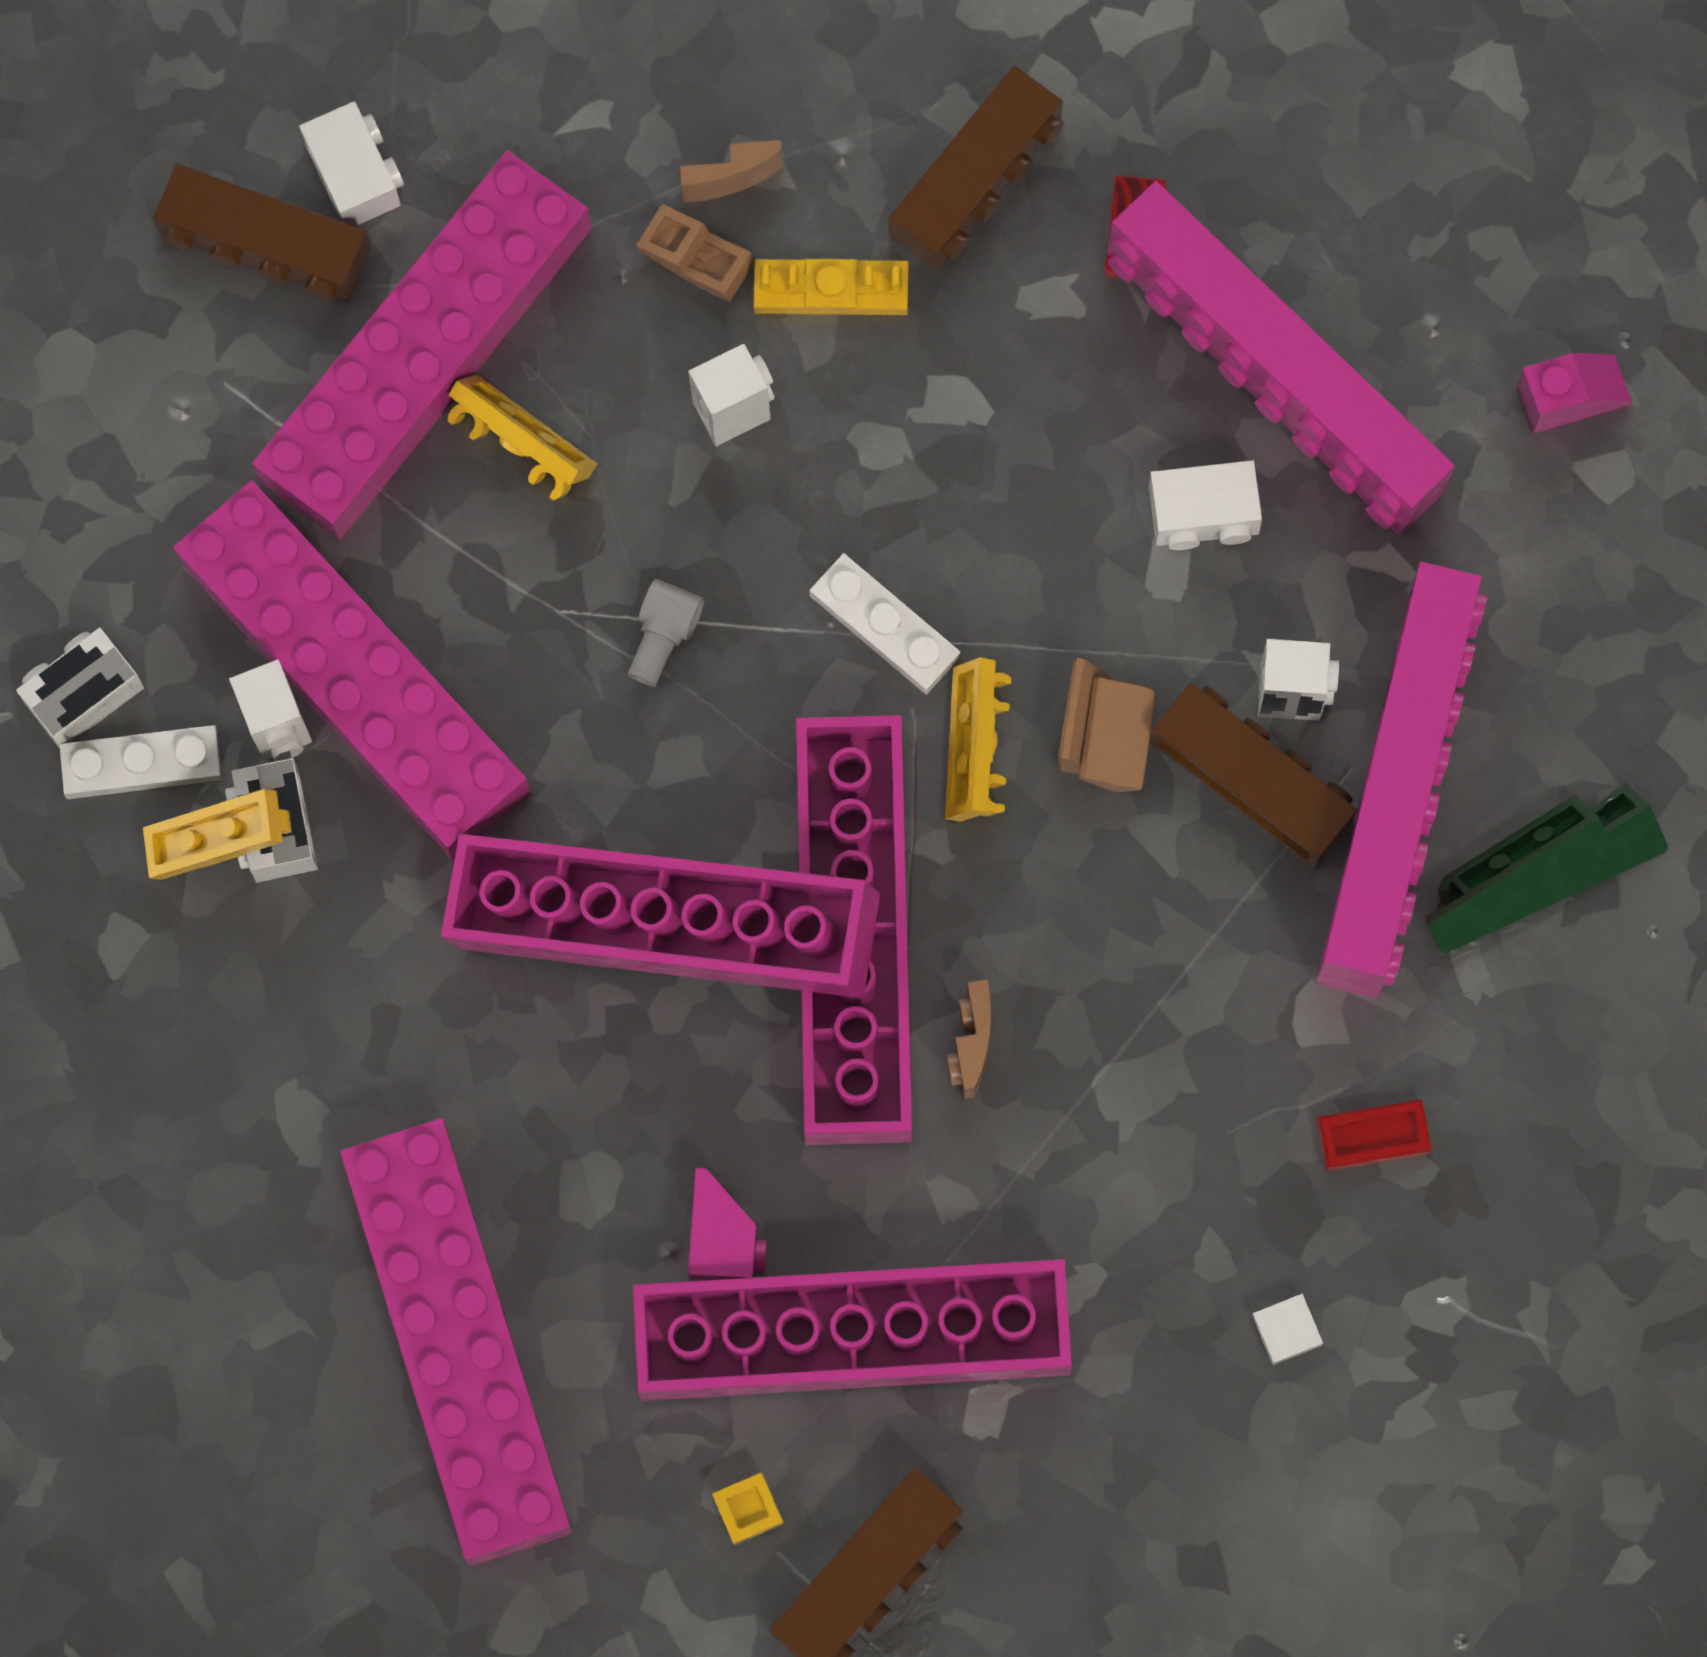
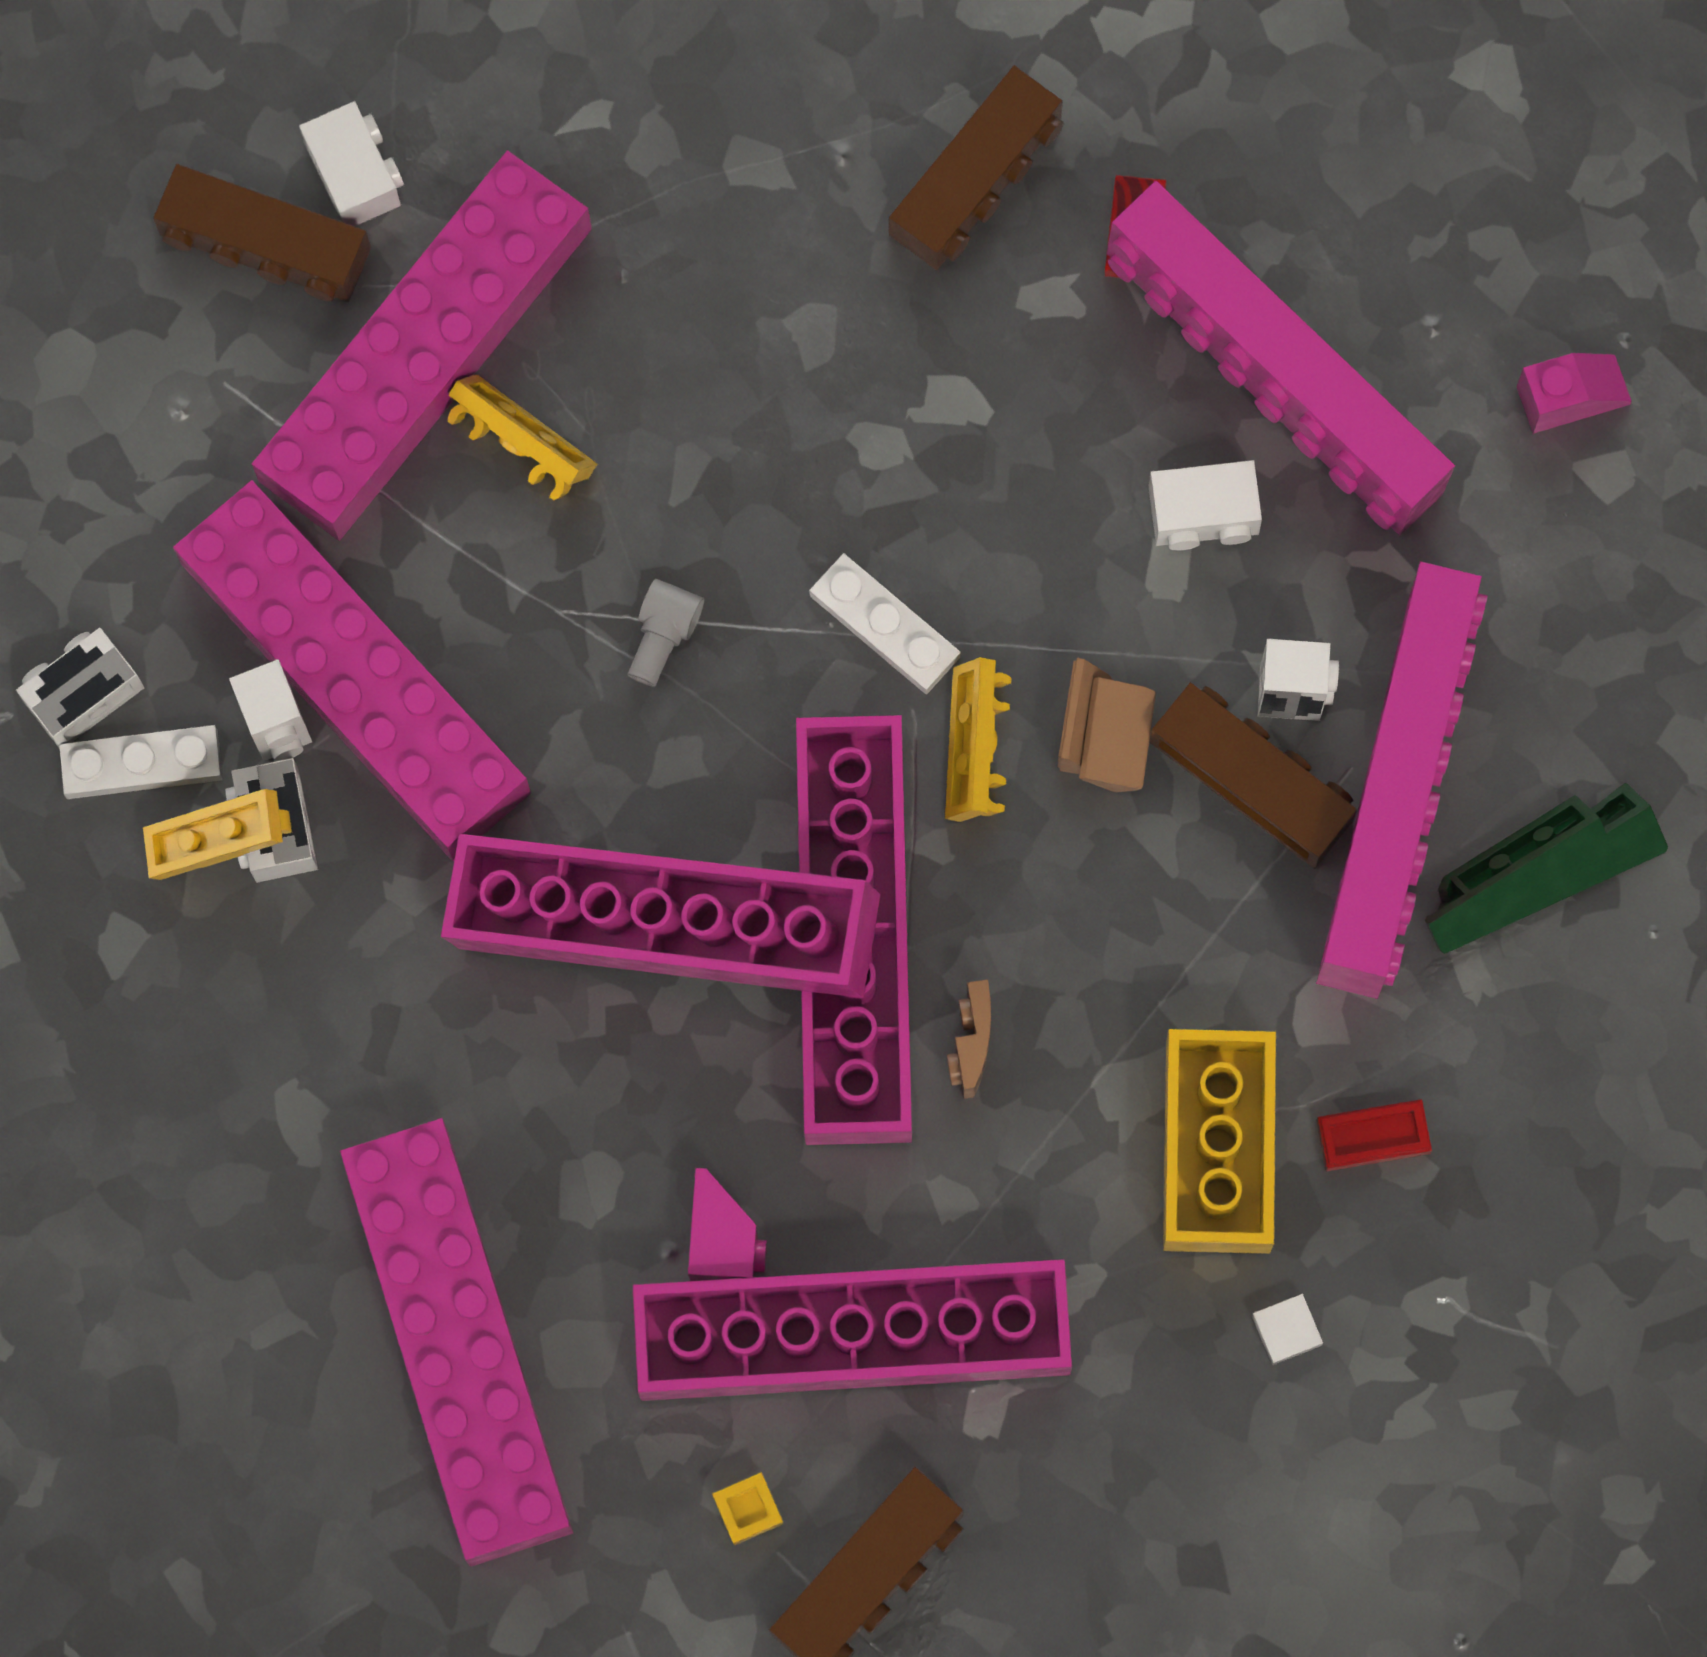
medium nougat slope [636,204,755,303] -> none
medium nougat slope [680,140,783,203] -> none
white brick [688,344,774,446] -> none
yellow plate [754,259,908,315] -> none
none -> yellow brick [1163,1029,1276,1254]

